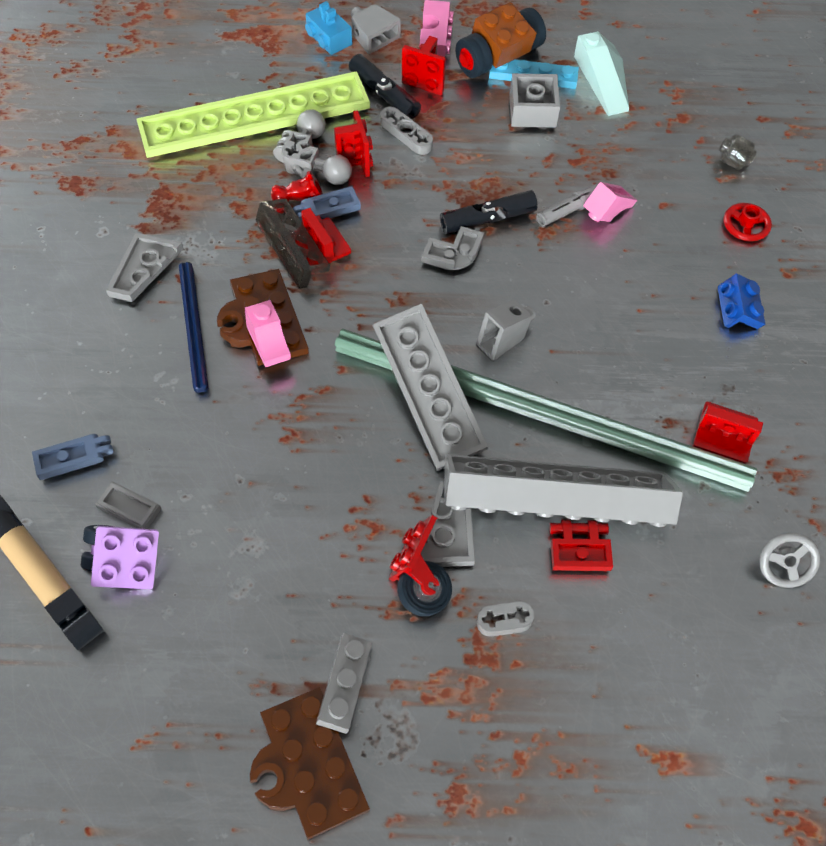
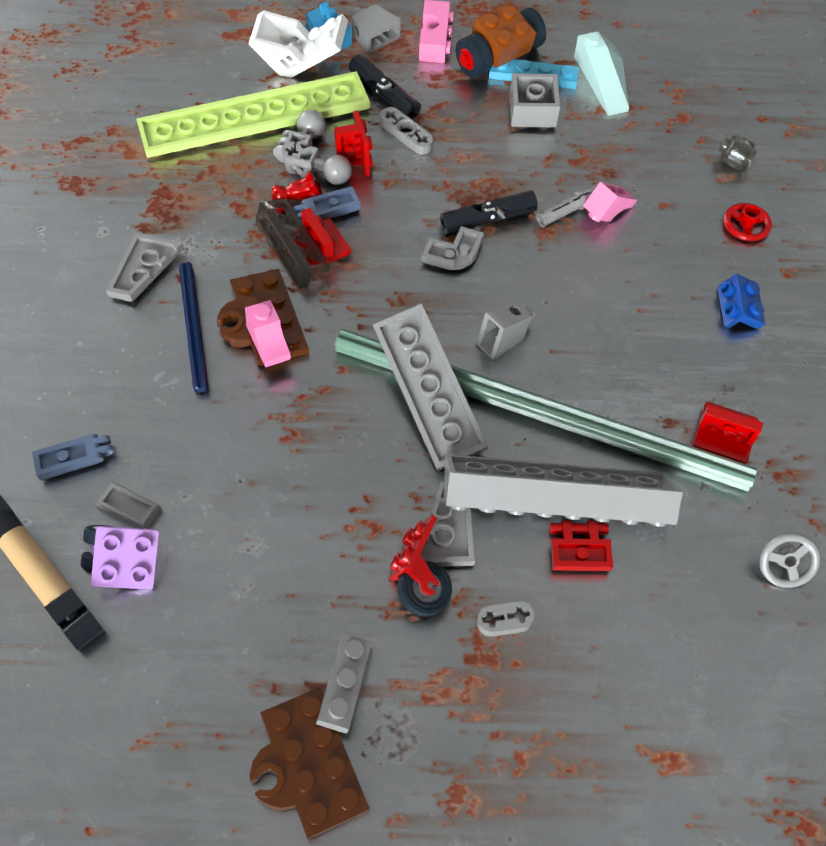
red bracket [402,36,446,95] -> none
none -> white bracket [248,10,348,78]

